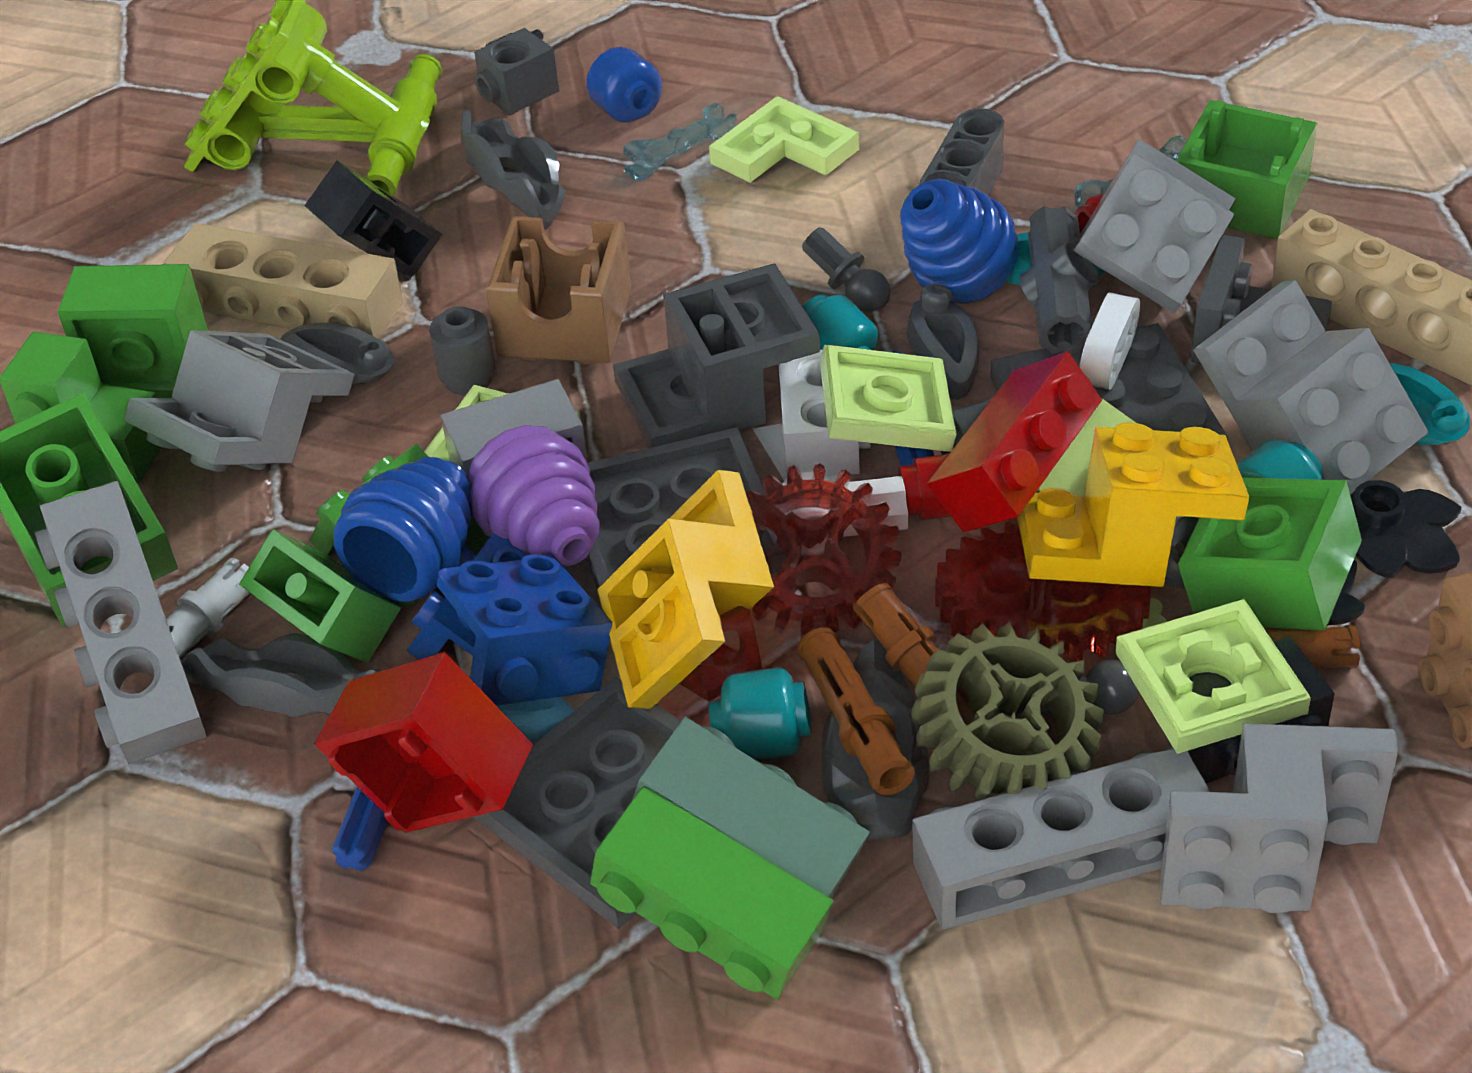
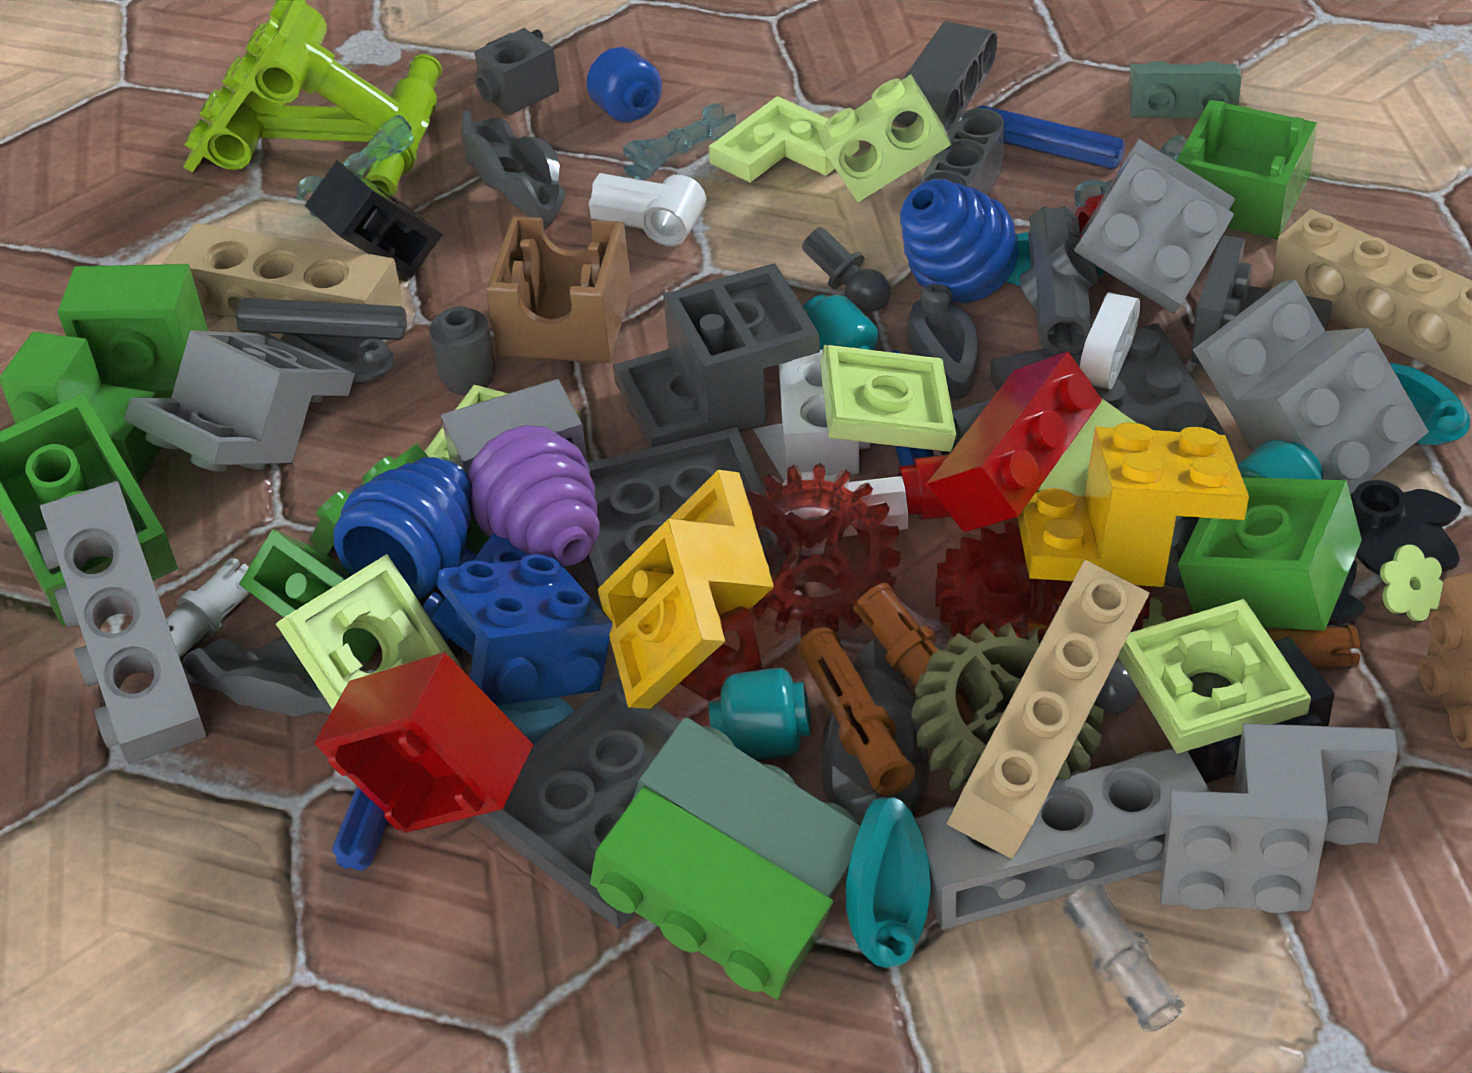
none -> dark grey axle [235,298,407,340]
none -> yellowish green piece [276,554,461,709]
none -> clear light blue piece [296,115,414,217]
none -> white piece [589,173,707,247]
none -> yellowish green brick [818,75,951,203]
none -> teal arm [846,797,931,968]
none -> dark grey beam [895,21,998,133]
none -> tan brick [946,560,1150,859]
none -> blue axle [978,105,1125,169]
none -> clear pin [1063,883,1185,1032]
none -> sand green bracket [1129,61,1242,118]
none -> yellowish green plant [1380,544,1443,622]

